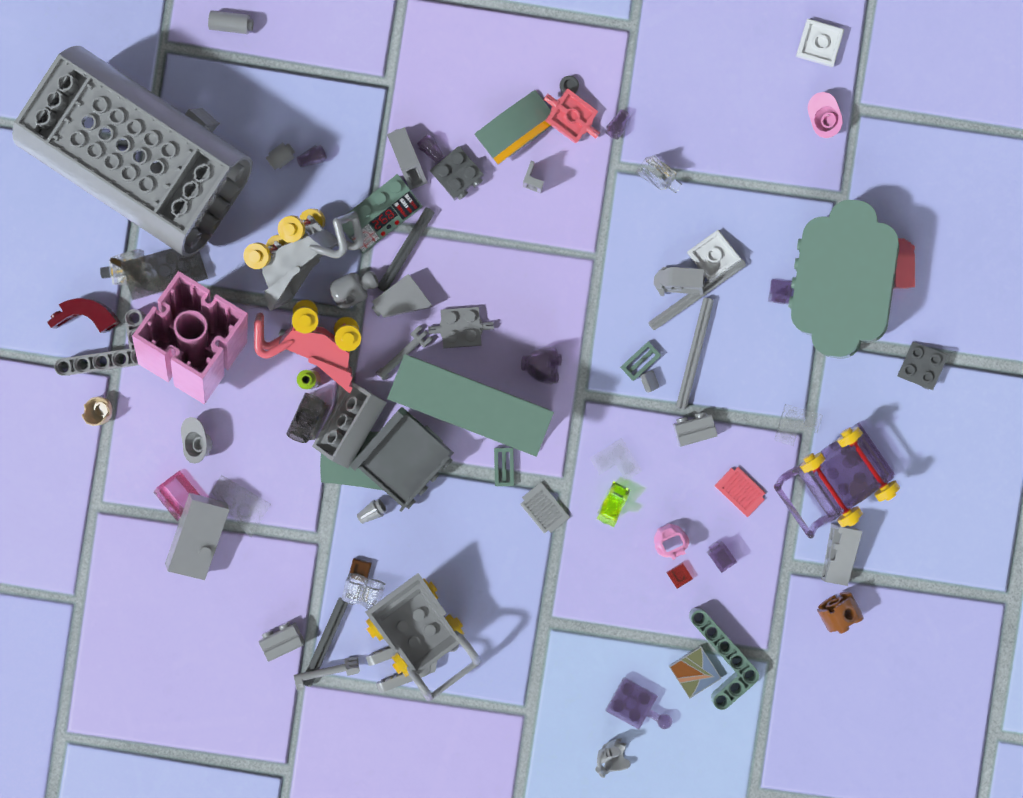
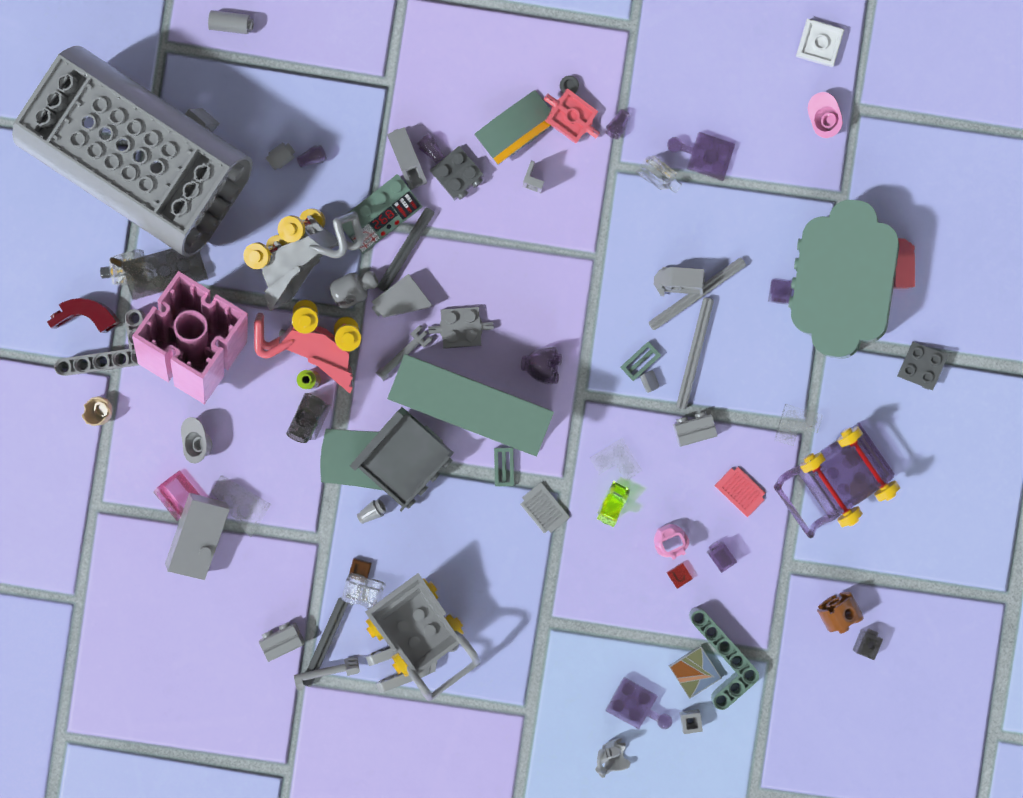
light grey slope [312,382,387,468] -> none
white plate [687,230,741,283] -> none
light grey wedge [821,523,862,586] -> none
none -> clear purple plate [667,132,735,181]
none -> light grey plate [680,709,703,734]
none -> clear smoke brick [853,628,883,660]

